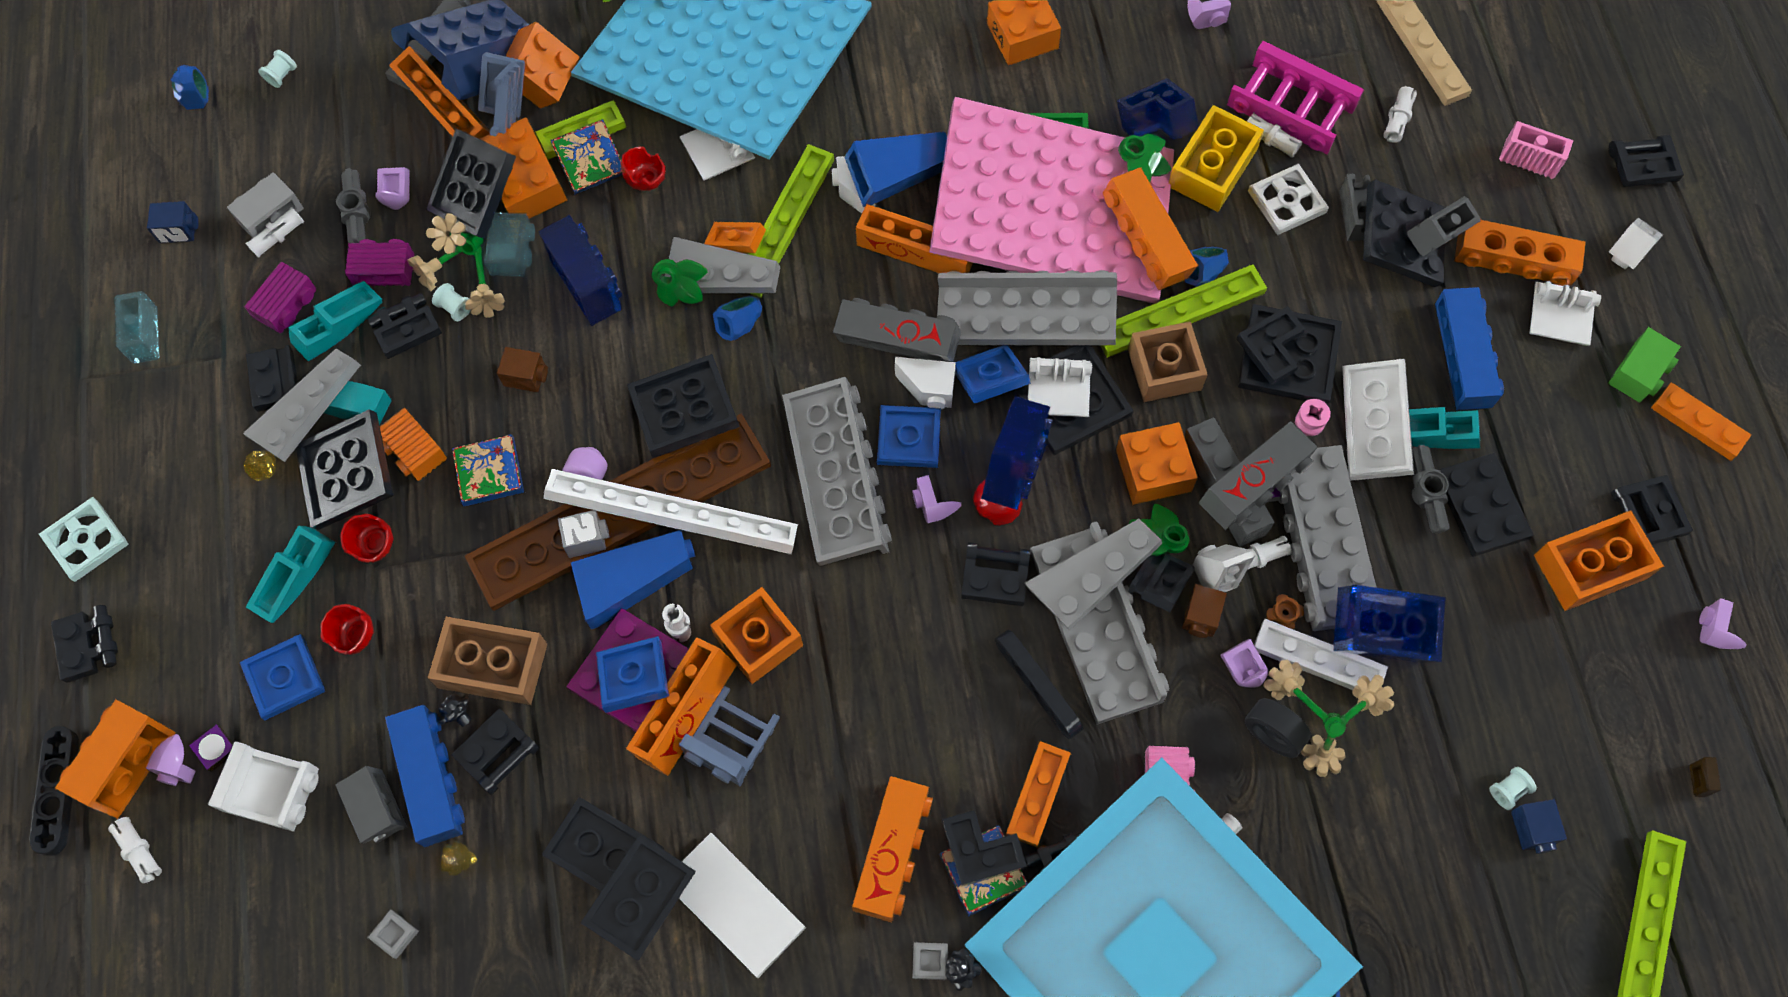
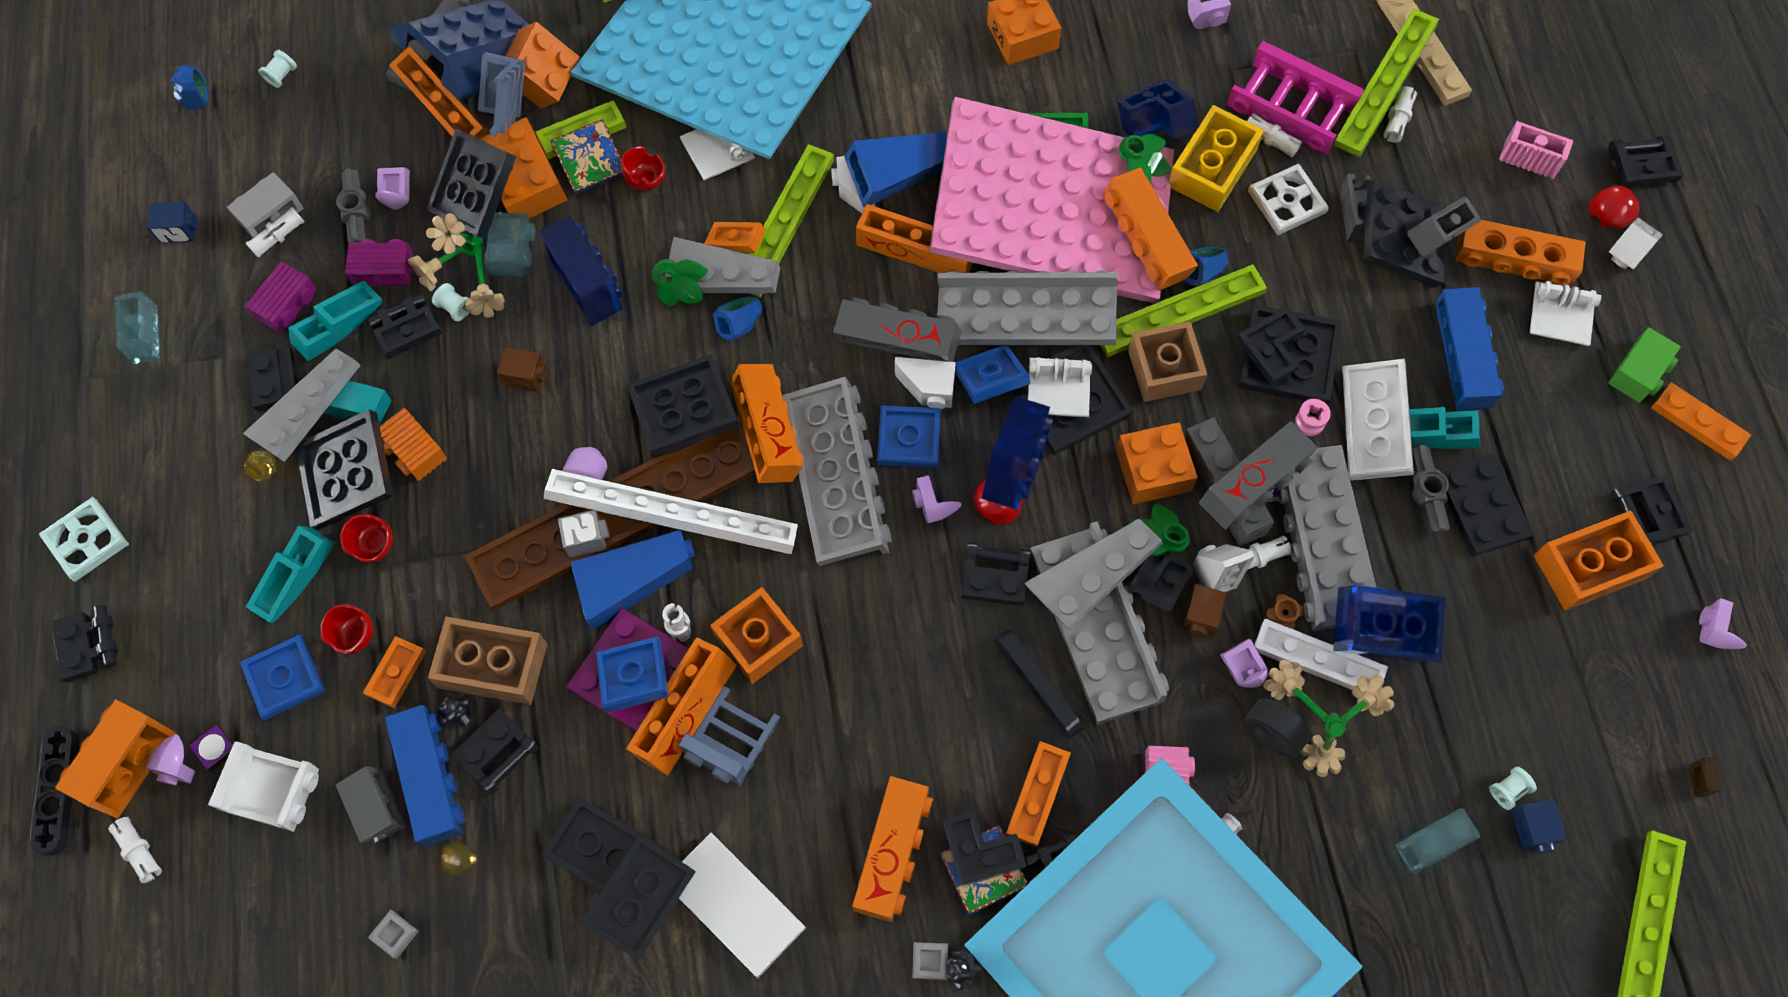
tile [452,434,524,506] -> none
none -> orange plate [363,636,426,709]
none -> orange brick [730,364,803,483]
none -> lime plate [1334,8,1439,157]
none -> clear light blue brick [1396,808,1480,874]
none -> red hair [1589,185,1640,230]

